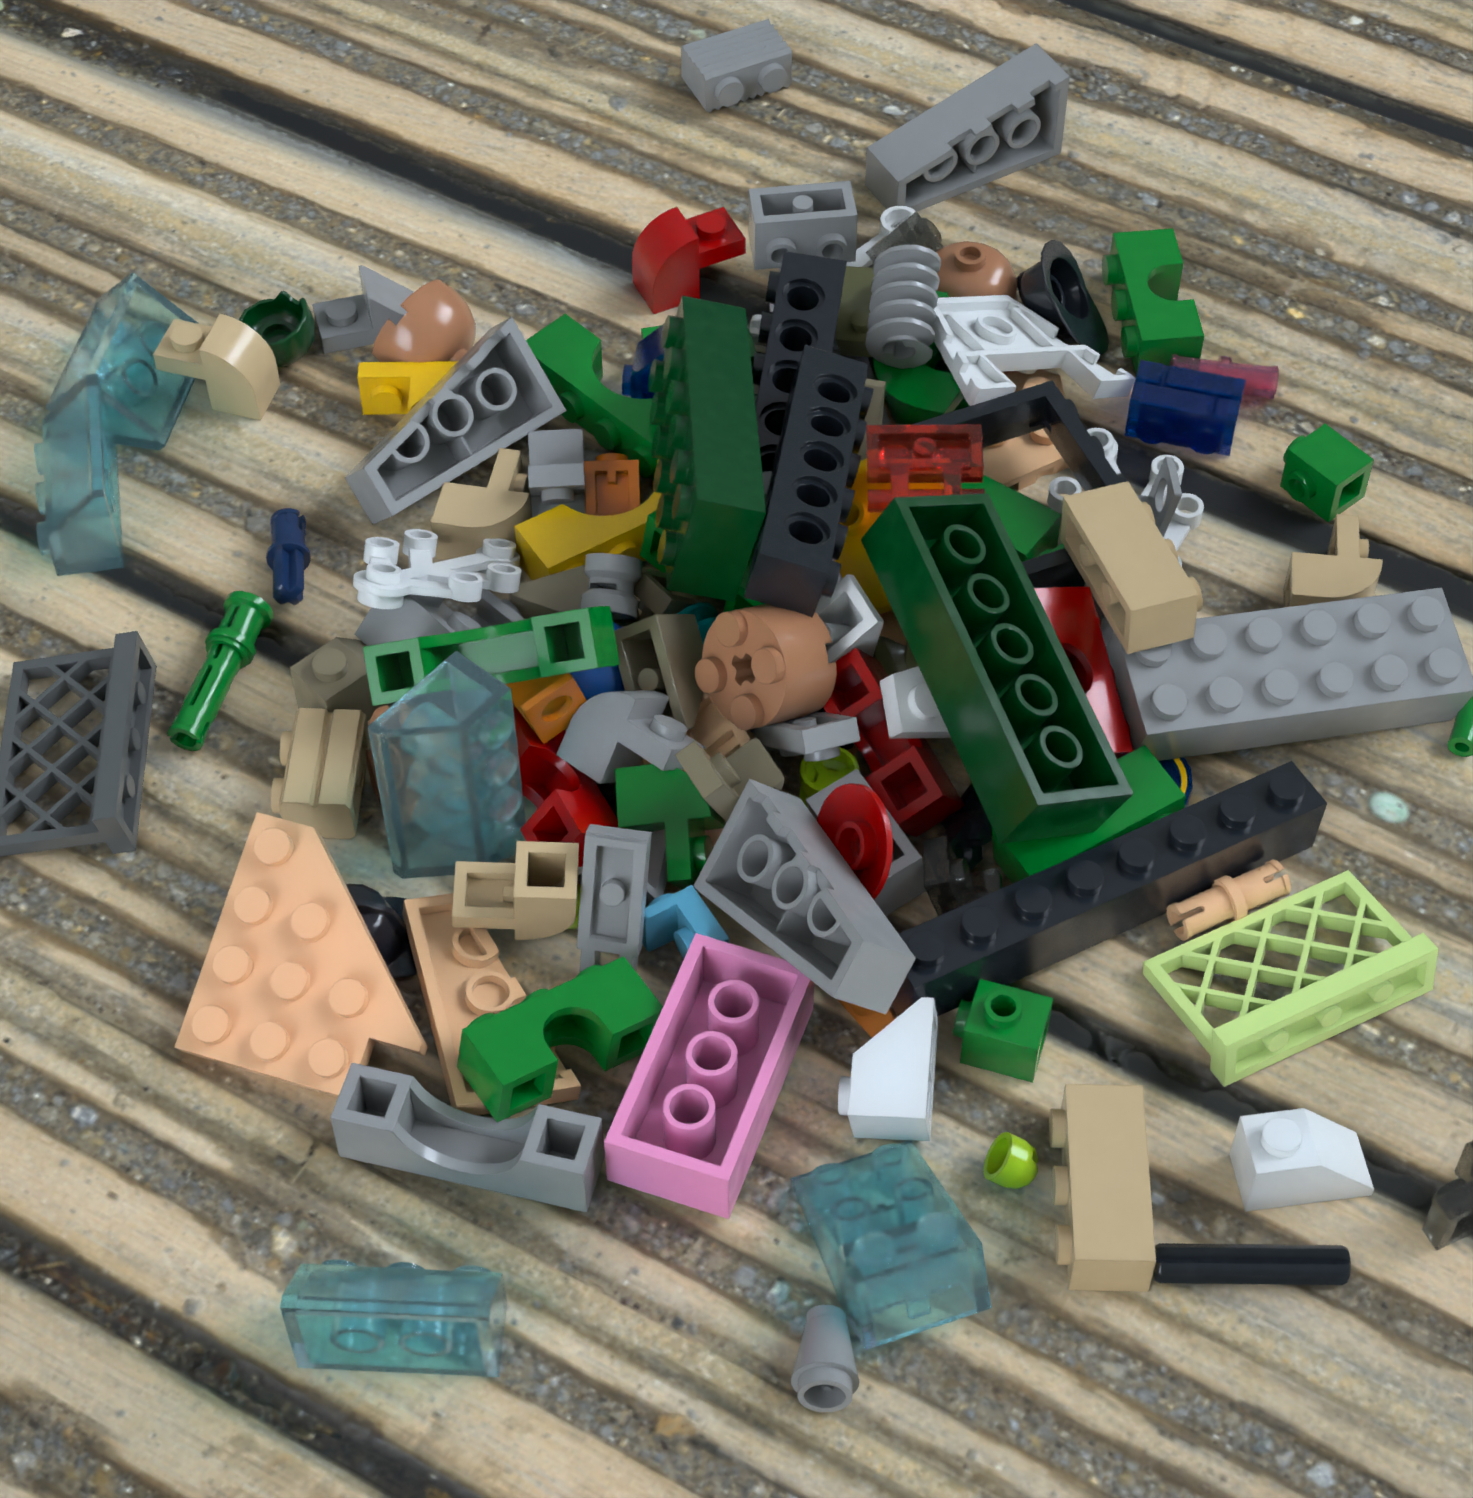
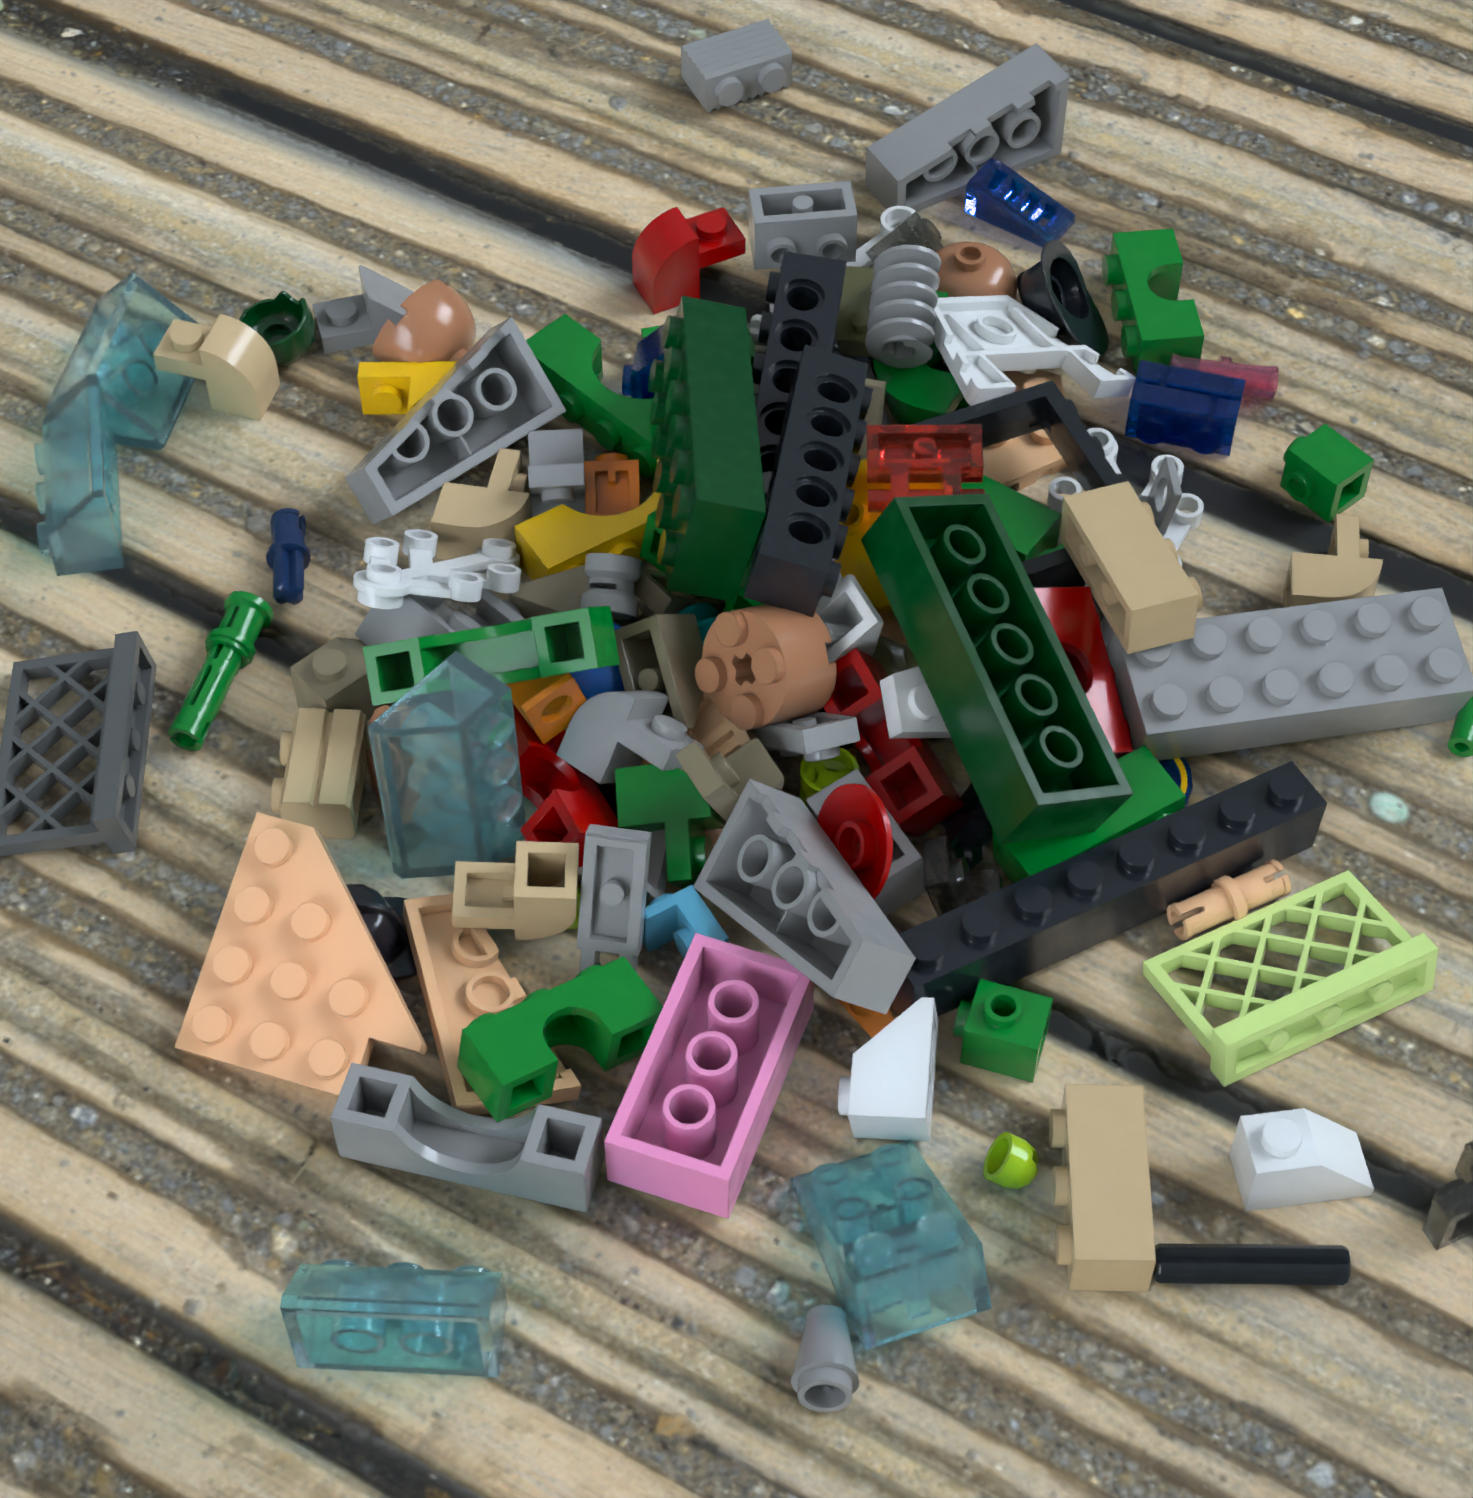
none -> clear blue slope [964,158,1076,248]

